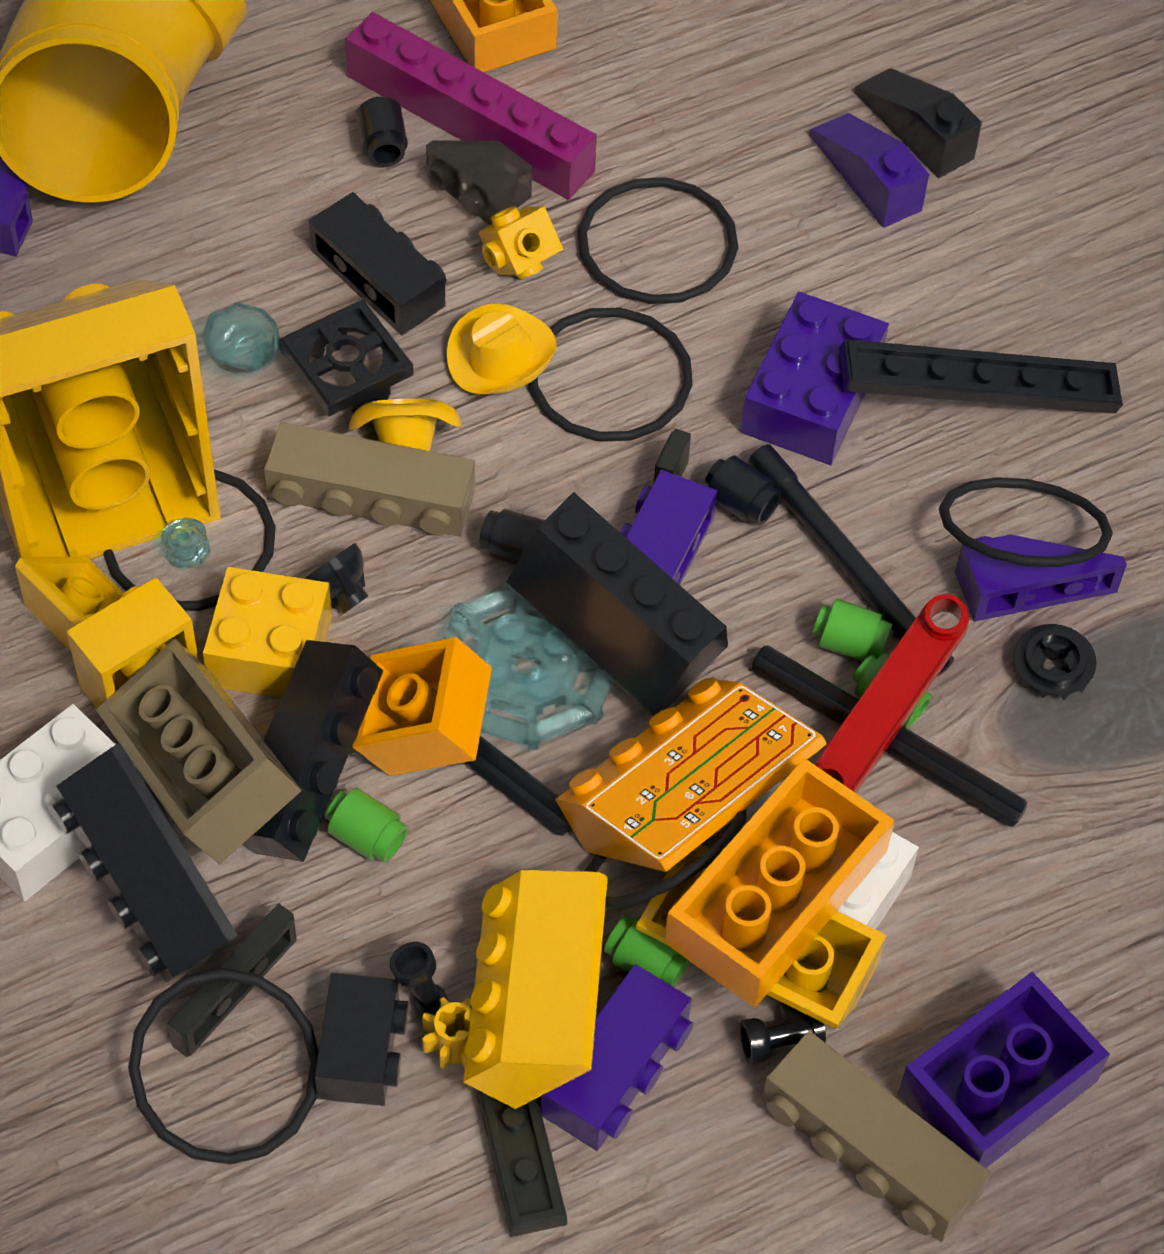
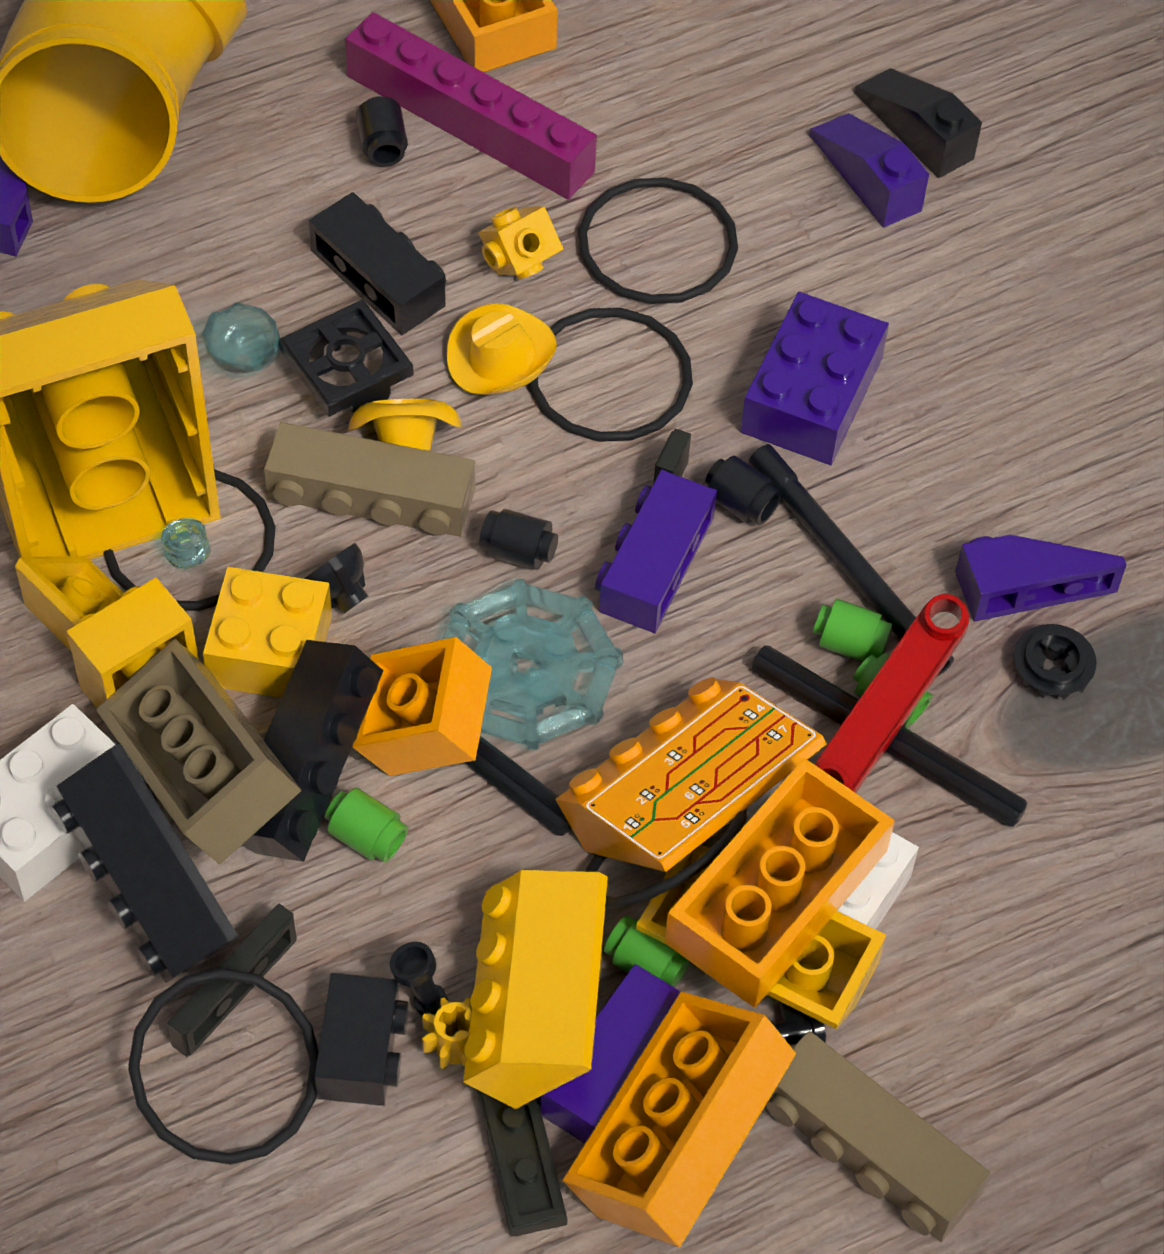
clear smoke slope [426,140,532,225] -> none
black slope [506,492,728,716] -> none
black tile [839,339,1123,414] -> none
dark purple brick [898,971,1110,1168] -> none
black piece [938,477,1113,567] -> none
none -> light orange brick [562,991,797,1248]

